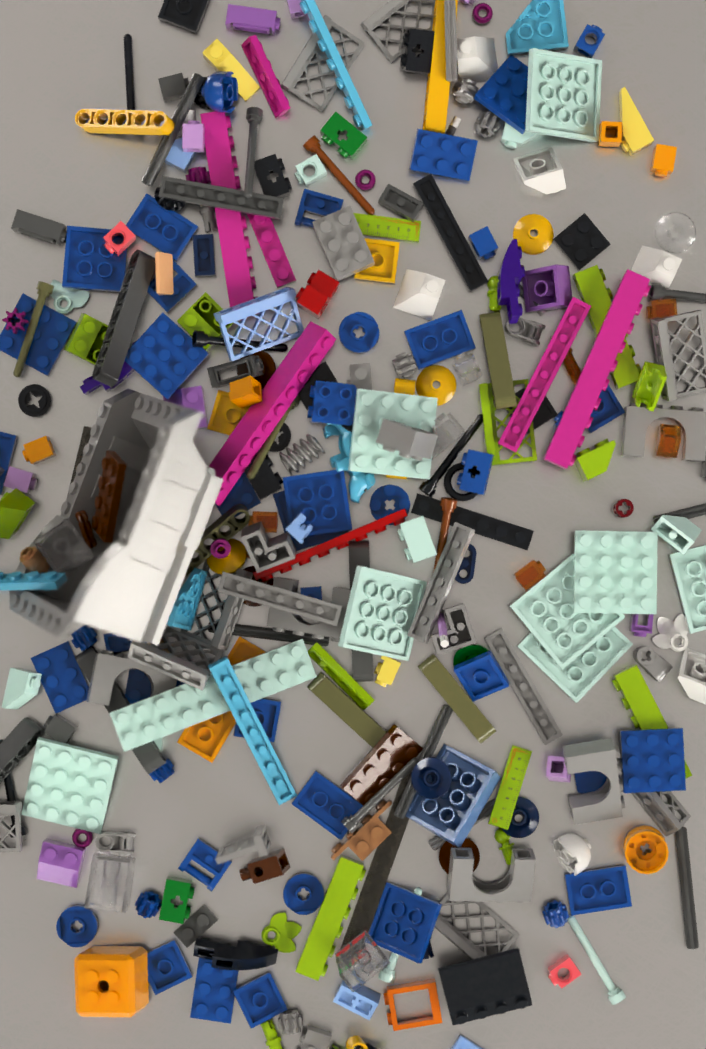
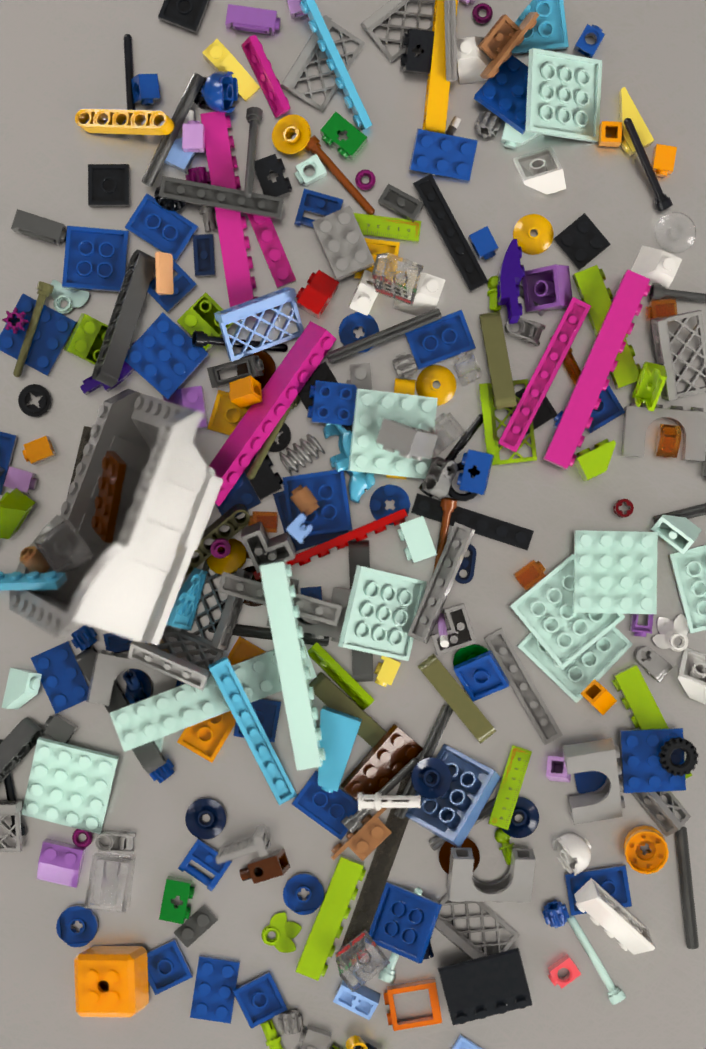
reddish brown axle [75,510,97,549] -> none
coral brick [103,221,136,256] -> none
blue gear [135,891,162,918] -> none
dark grey brick [158,73,189,103] -> none
black slope [193,938,278,970] -> none
light grey gear [452,78,479,104] -> none
none -> black plate [88,164,130,206]
none -> dark blue pin [123,670,147,702]
none -> blue brick [131,74,160,106]
none -> dark blue dish [185,798,226,839]
none -> light aqua brick [259,560,326,771]
none -> yellow dish [272,114,311,154]
none -> medium nougat brick [290,485,319,517]
none -> medium azure slope [318,706,362,793]
none -> dark grey axle [326,308,442,363]
none -> white torso [349,269,383,316]
none -> white pin [358,792,421,811]
none -> clear slope [372,253,423,305]
none -> light grey piece [422,457,458,499]
none -> medium nougat bracket [478,12,539,79]
none -> white slope [574,878,655,955]
none -> light orange brick [580,679,617,715]
none -> black piece [624,118,673,211]
none -> black tyre [659,737,698,776]

